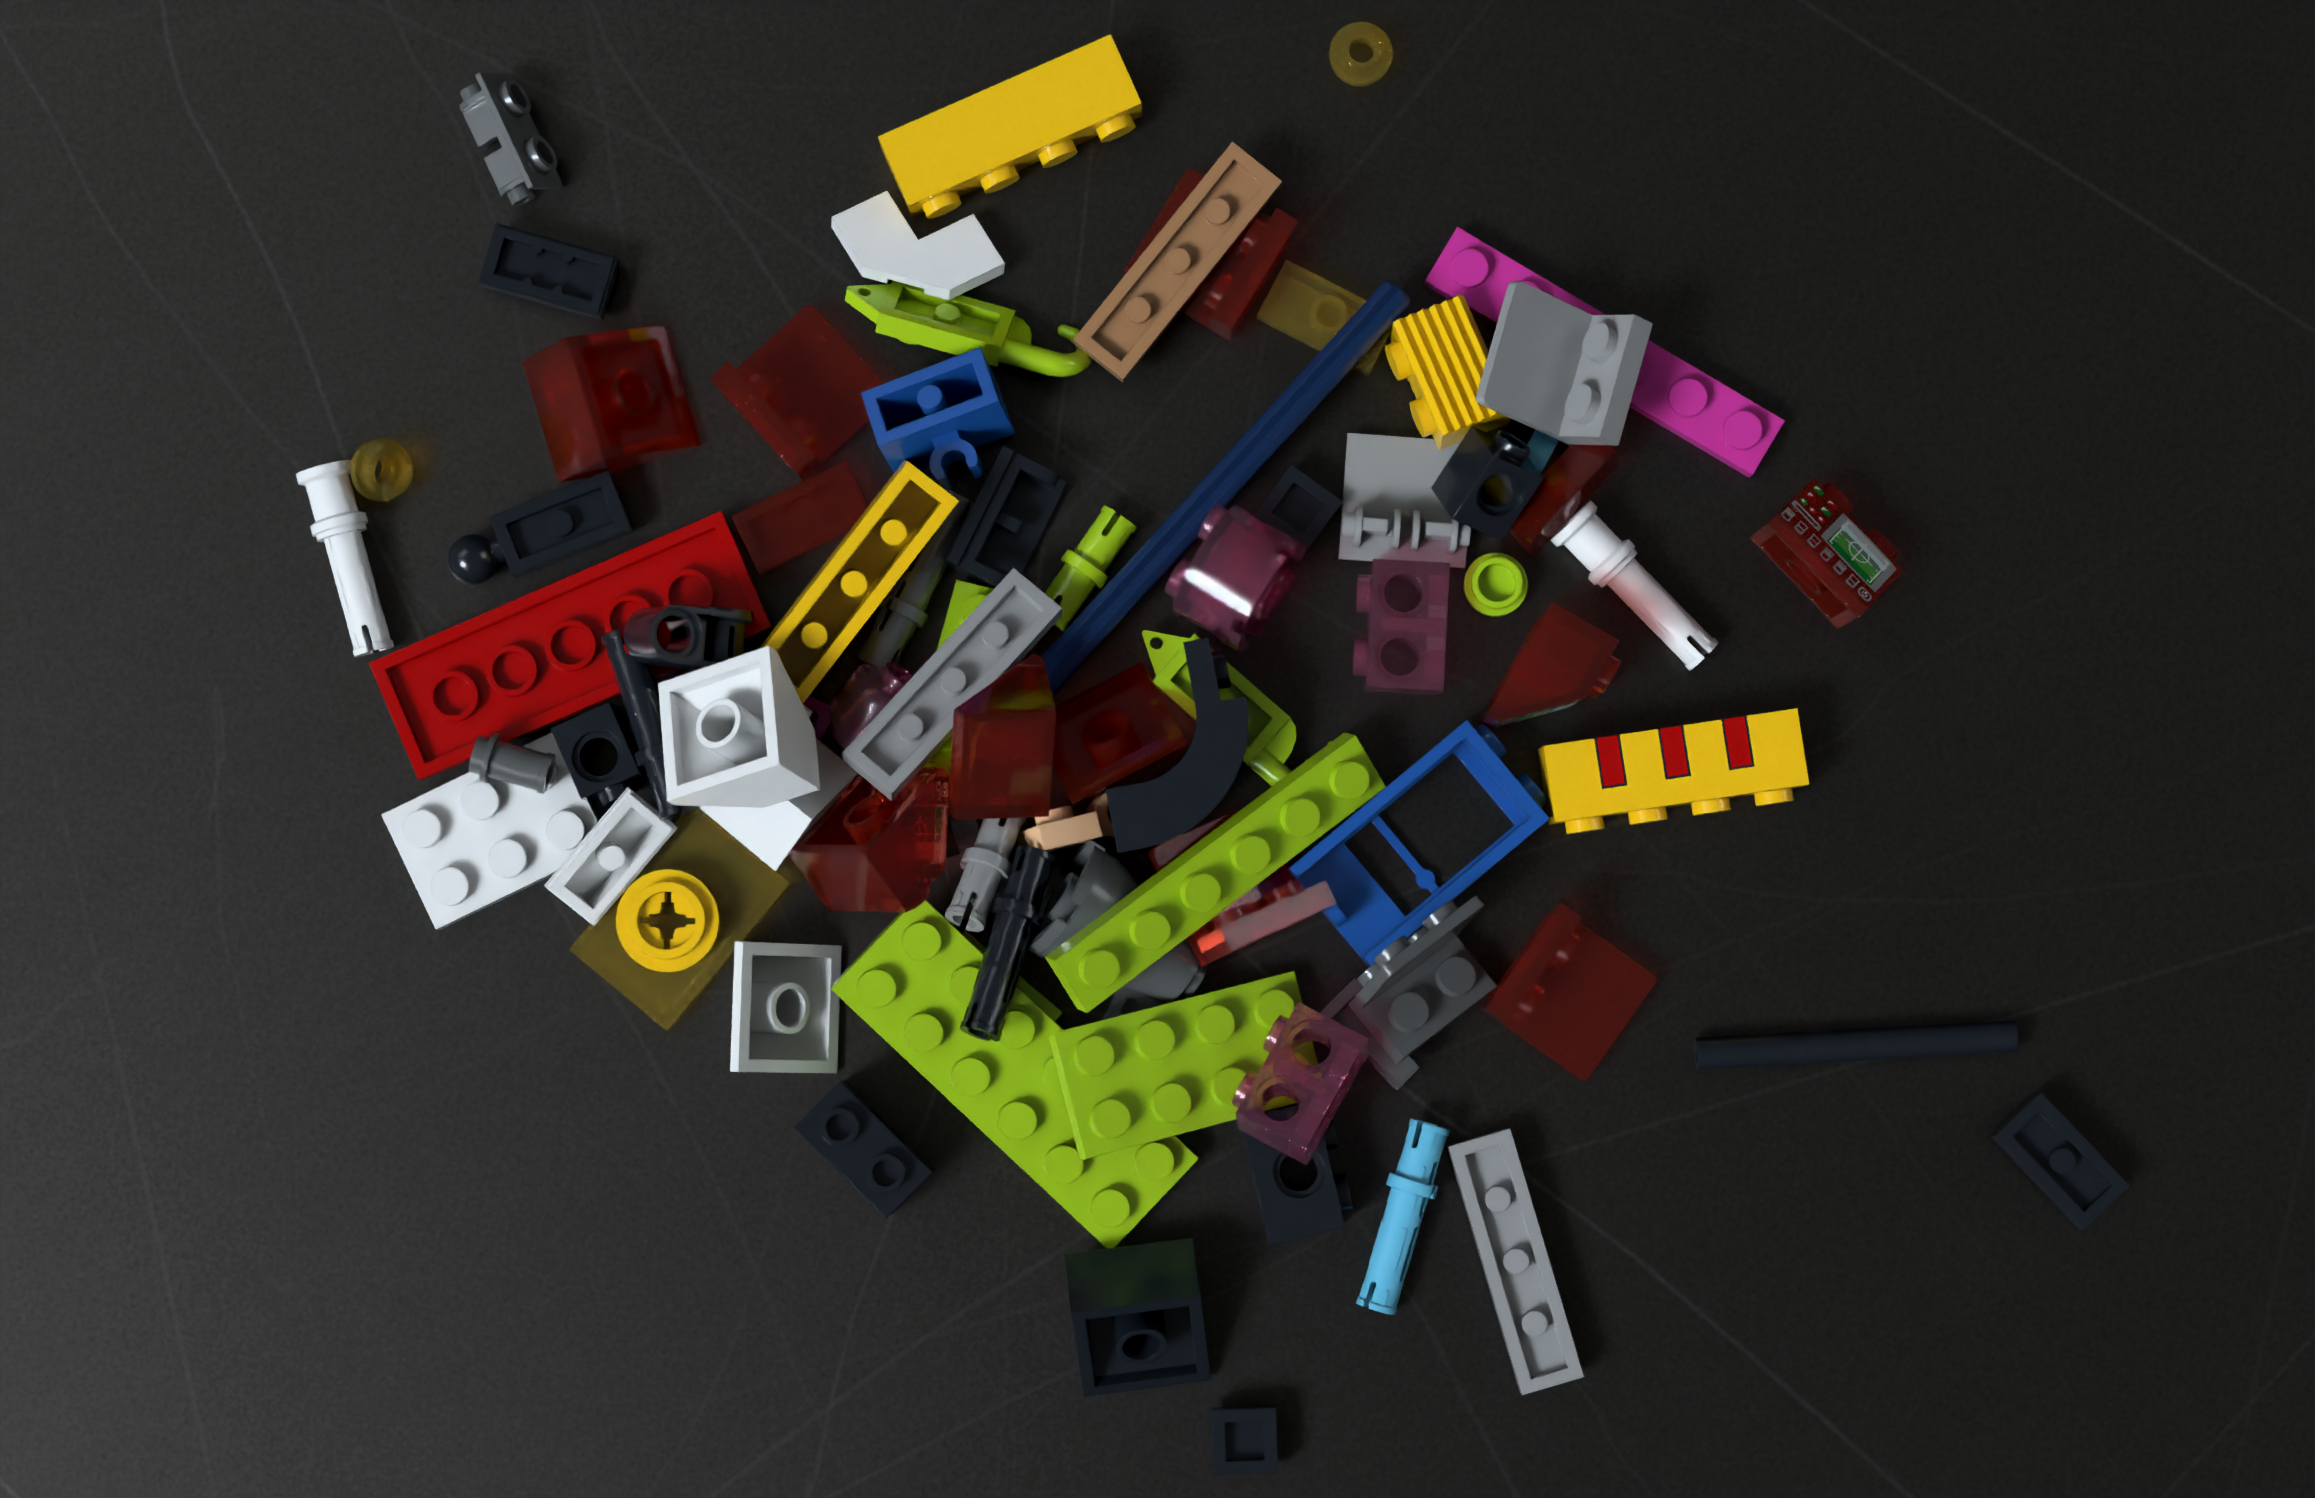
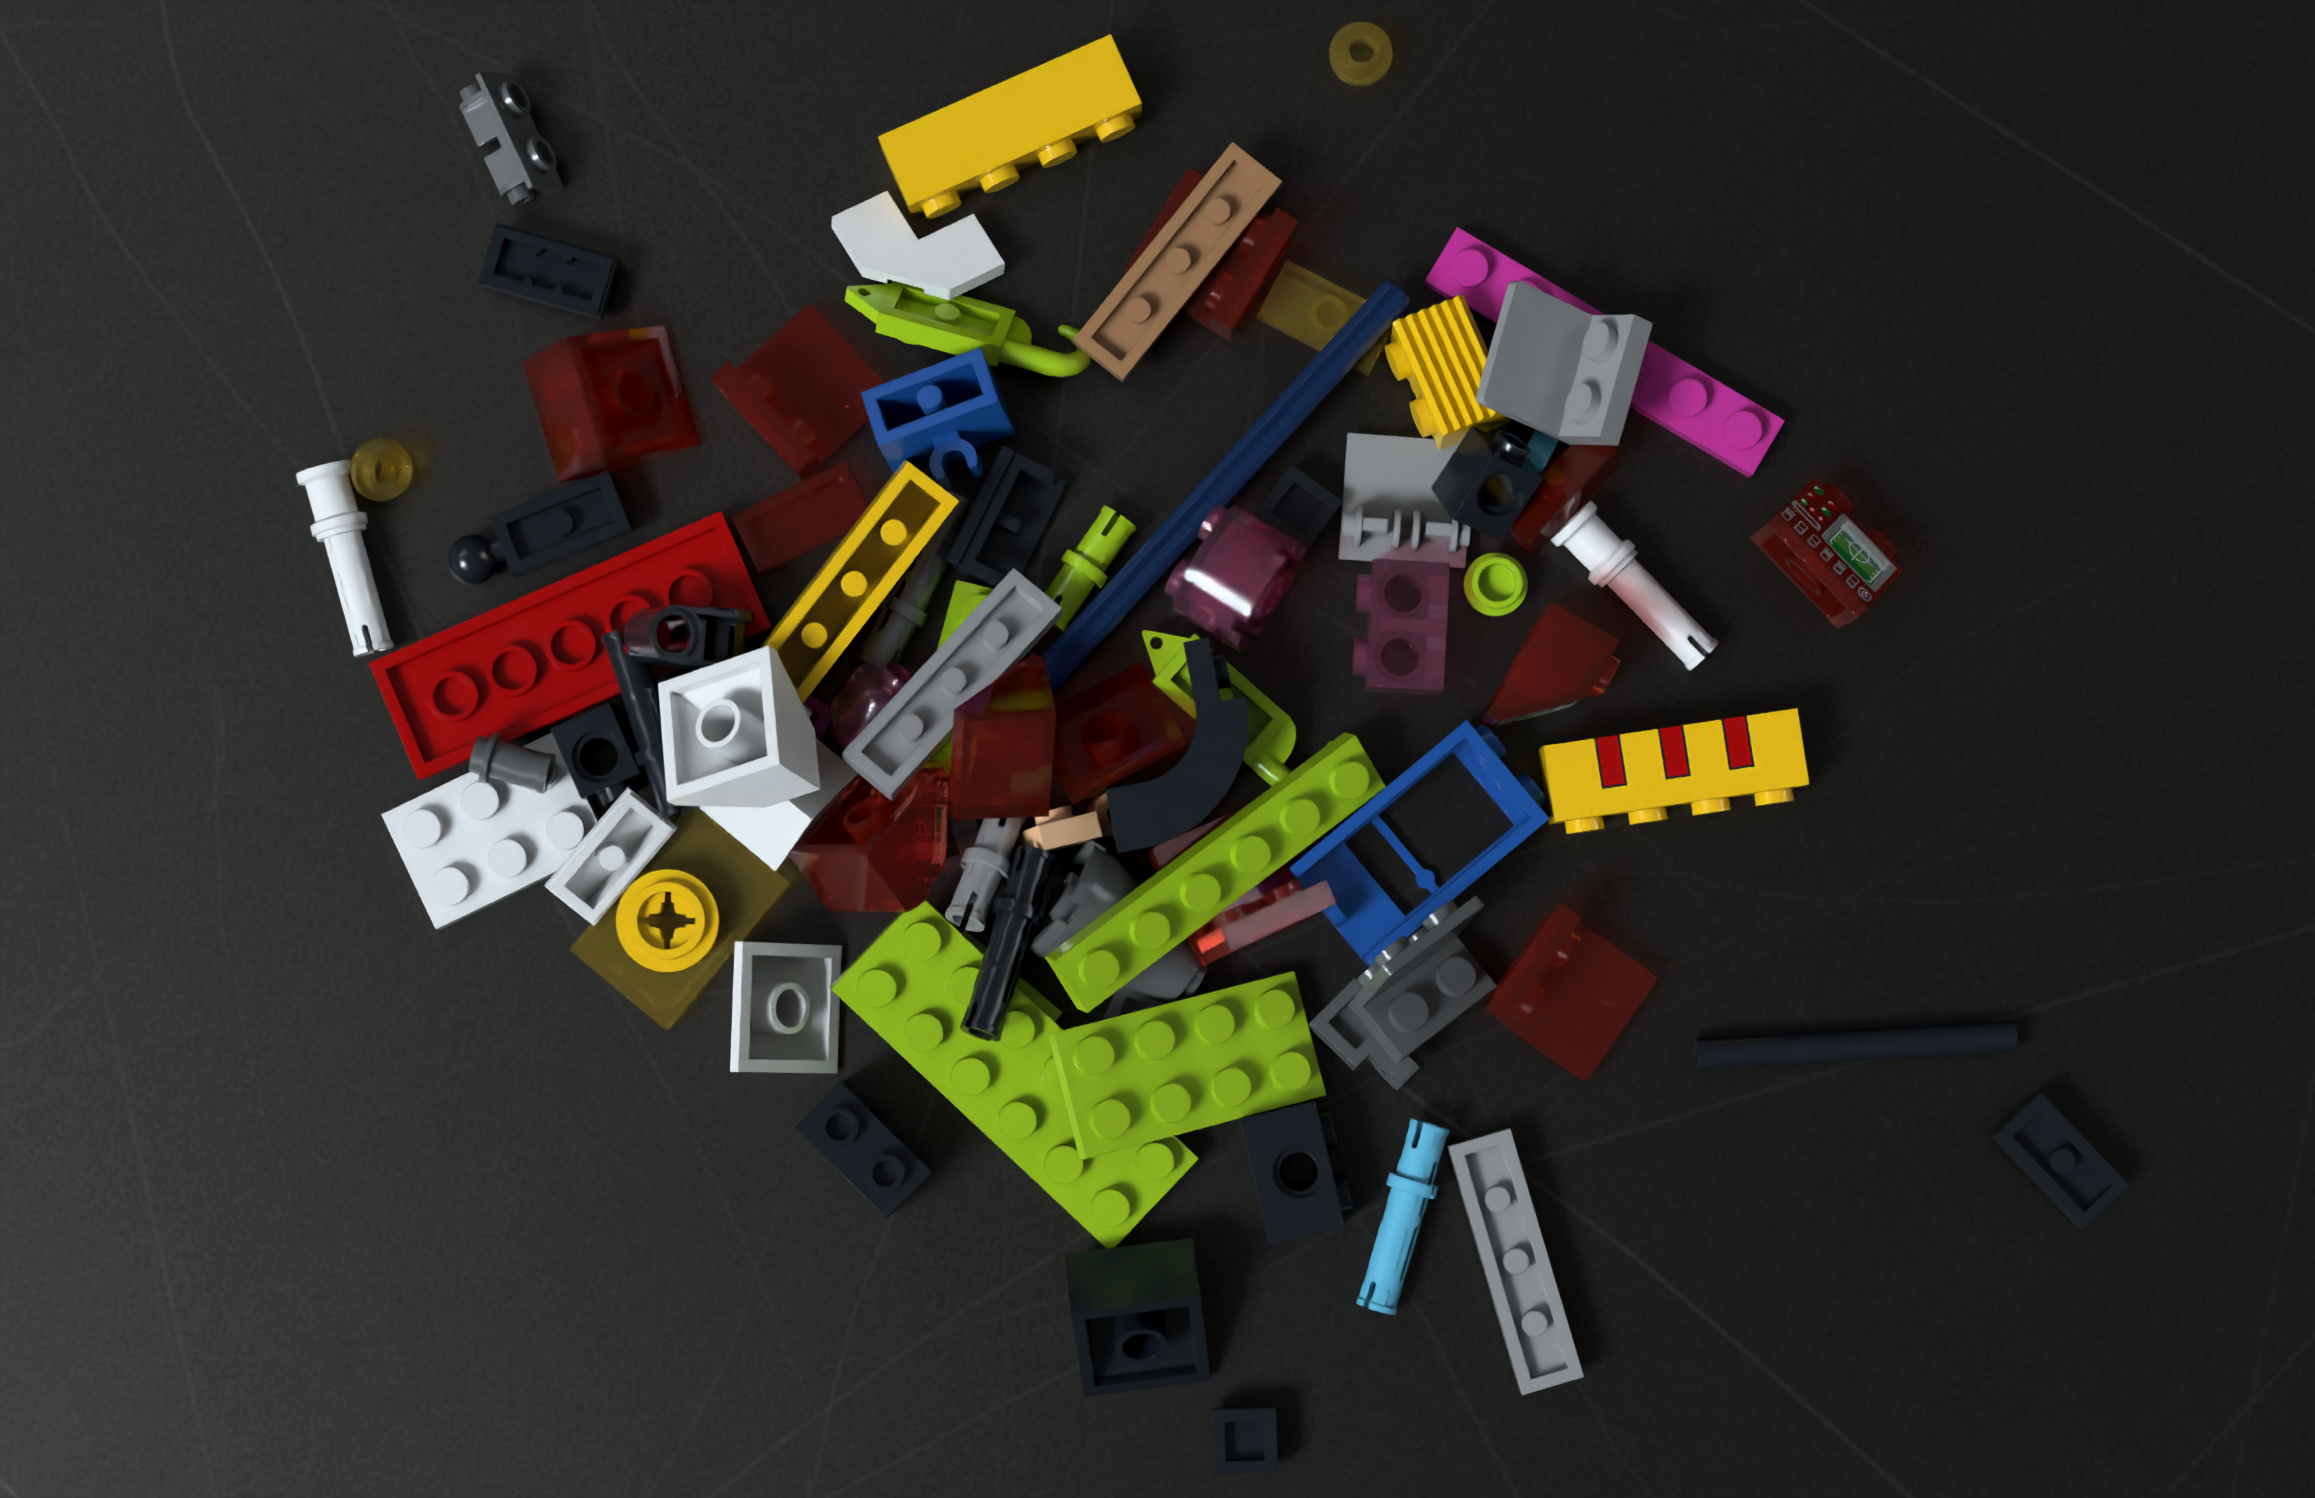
clear pink brick [1232,1002,1368,1165] -> none

